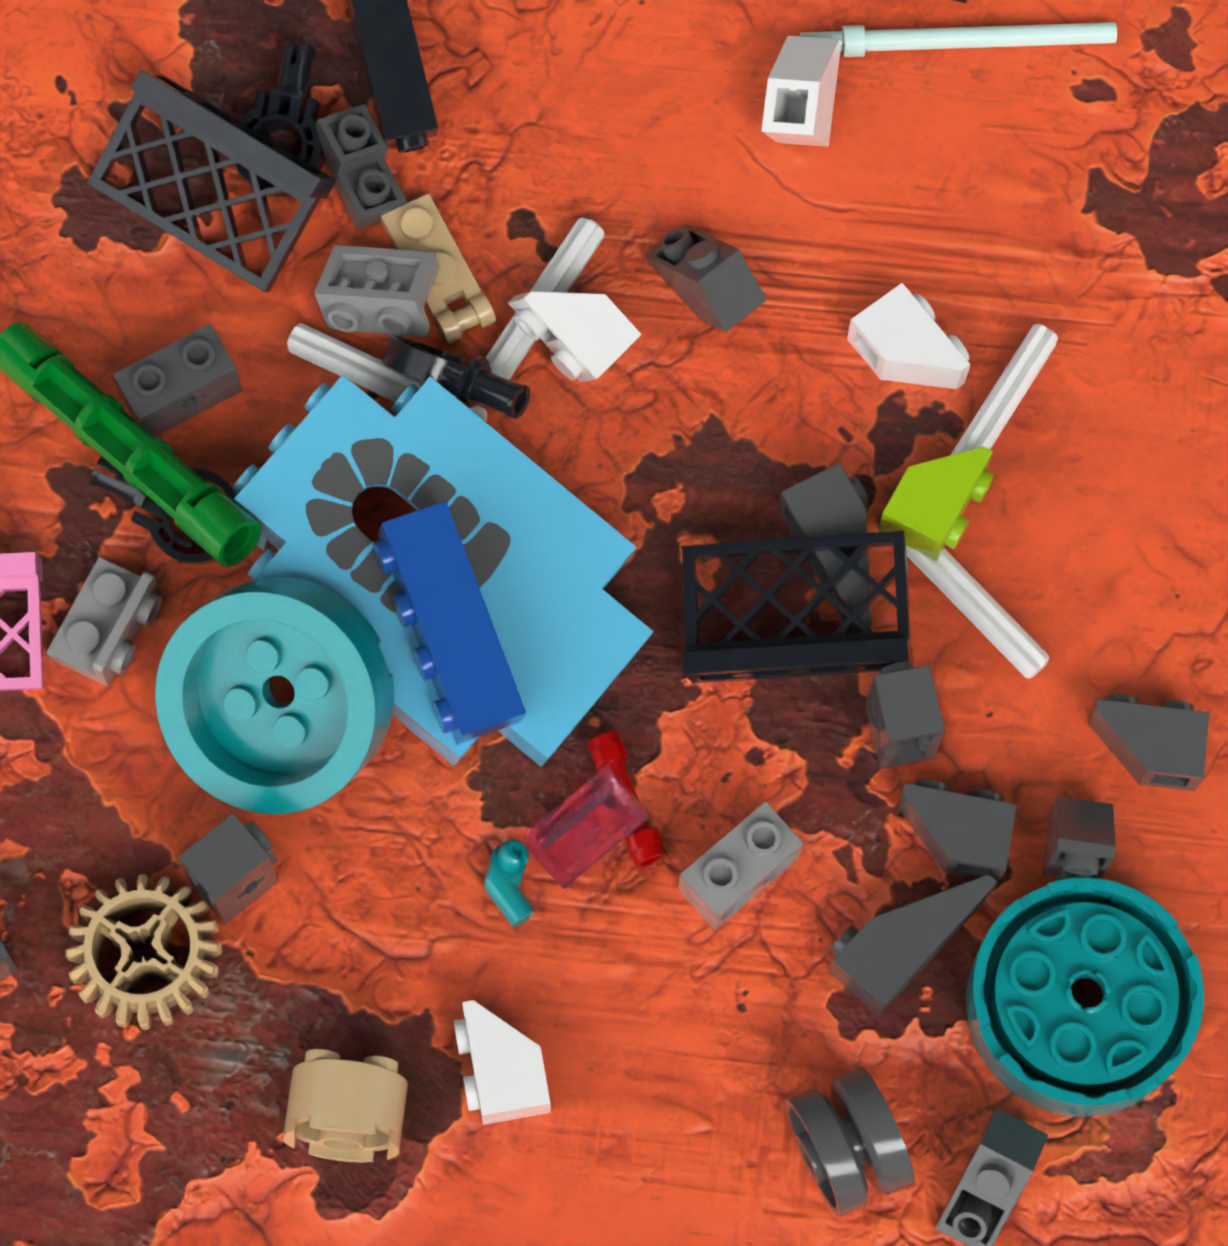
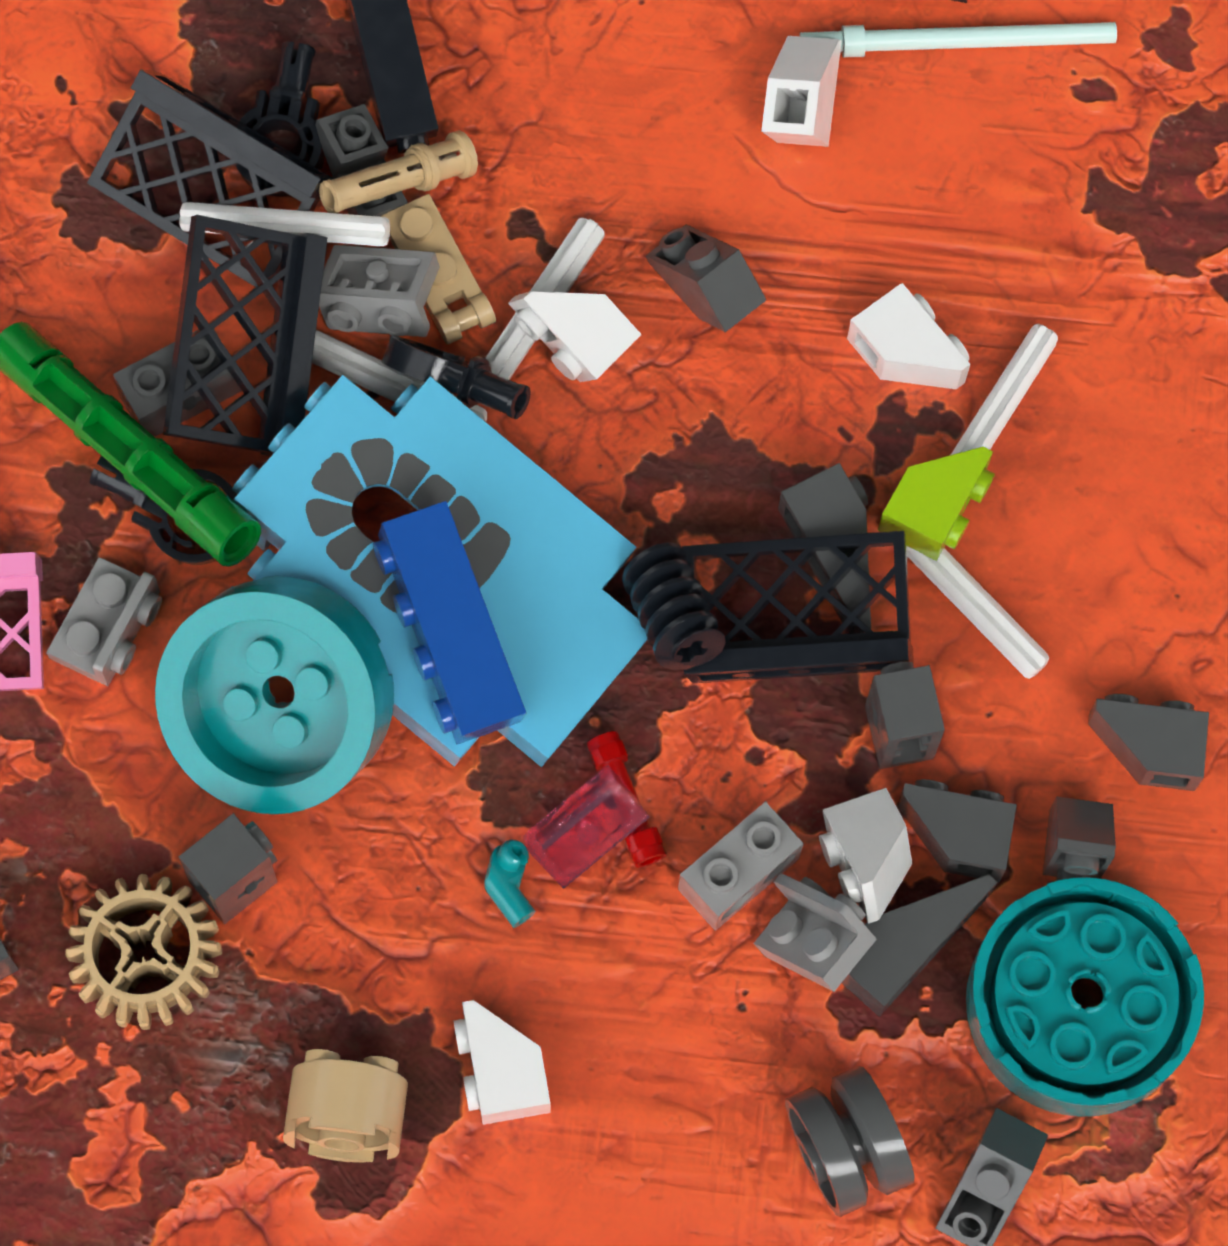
none -> black fence [163,214,328,457]
none -> white axle [179,202,390,246]
none -> tan pin [319,130,478,213]
none -> black piece [622,542,726,670]
none -> light grey bracket [753,873,877,992]
none -> white slope [819,788,913,924]

